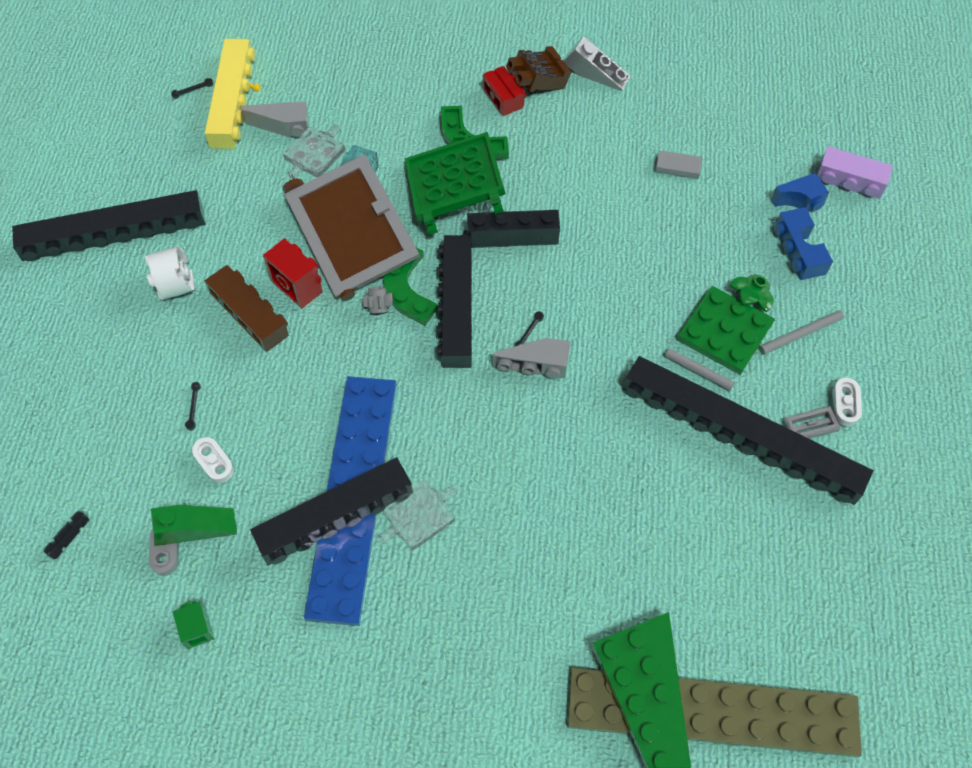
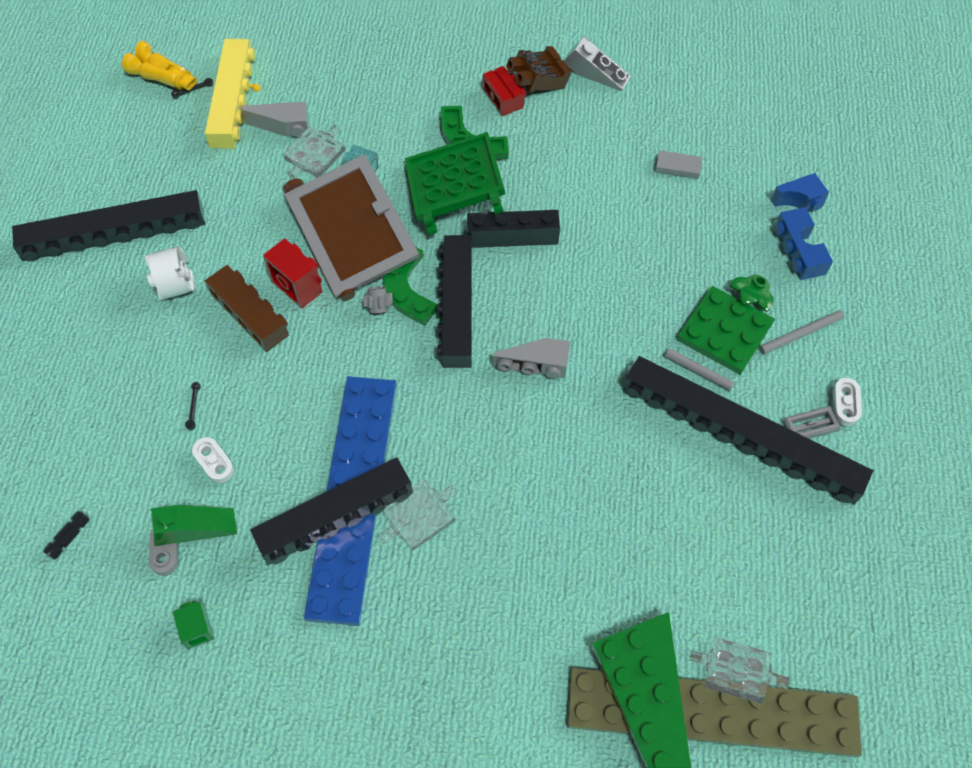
black hinge [515,311,544,346] -> none
lavender brick [817,146,893,199] -> none
none -> yellow piece [122,41,197,90]
none -> clear plate [689,637,790,704]

